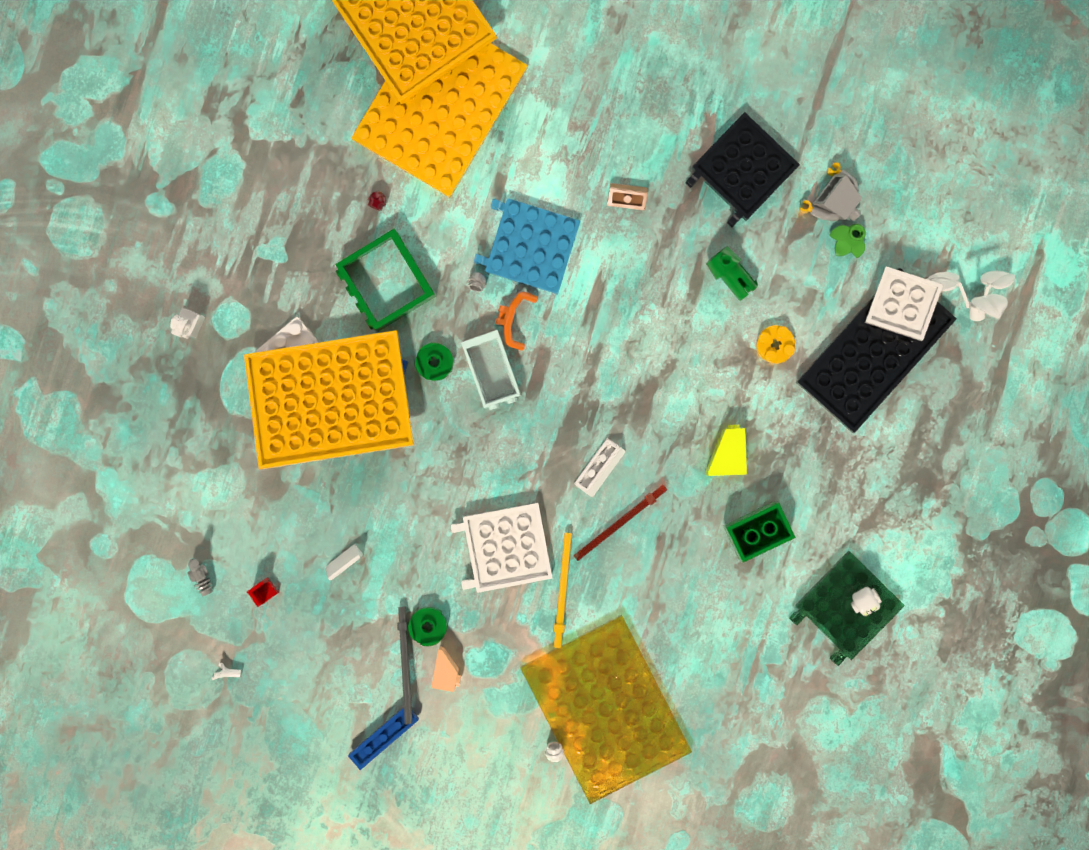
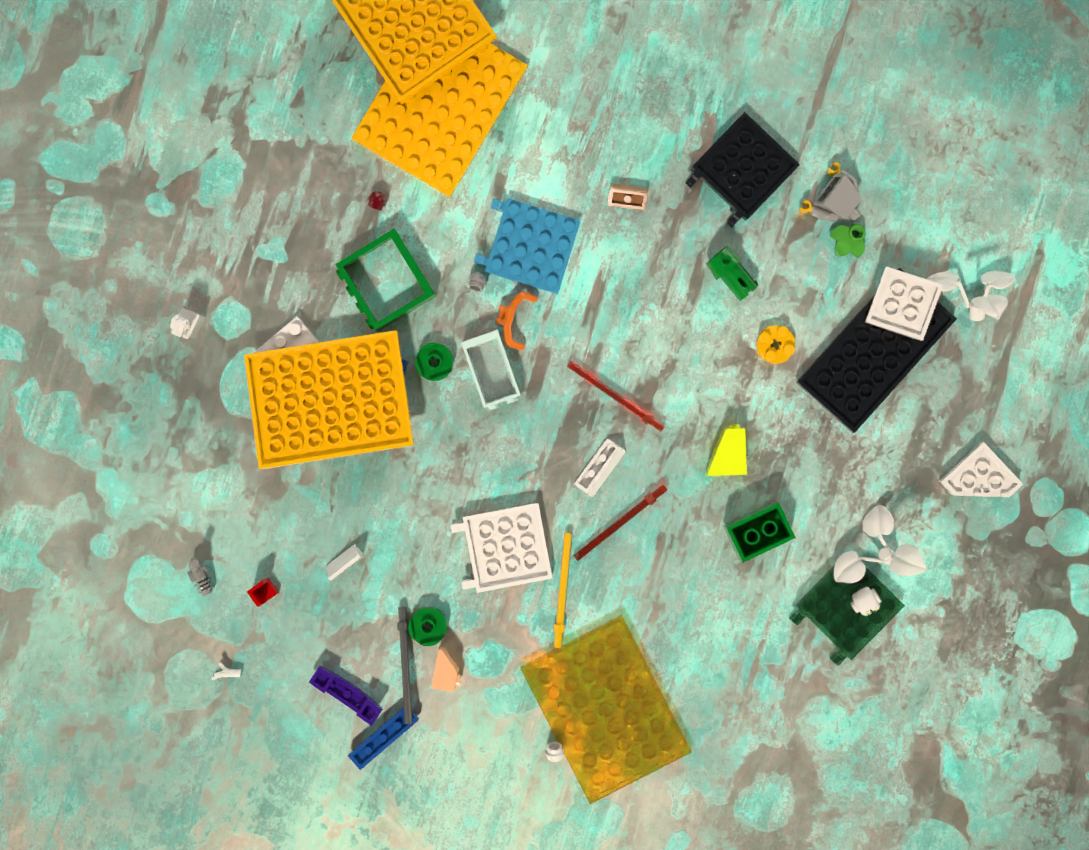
none -> dark purple slope [308,666,383,726]
none -> clear red bar [567,361,665,432]
none -> white plant [834,505,928,583]
none -> white plate [939,442,1023,497]

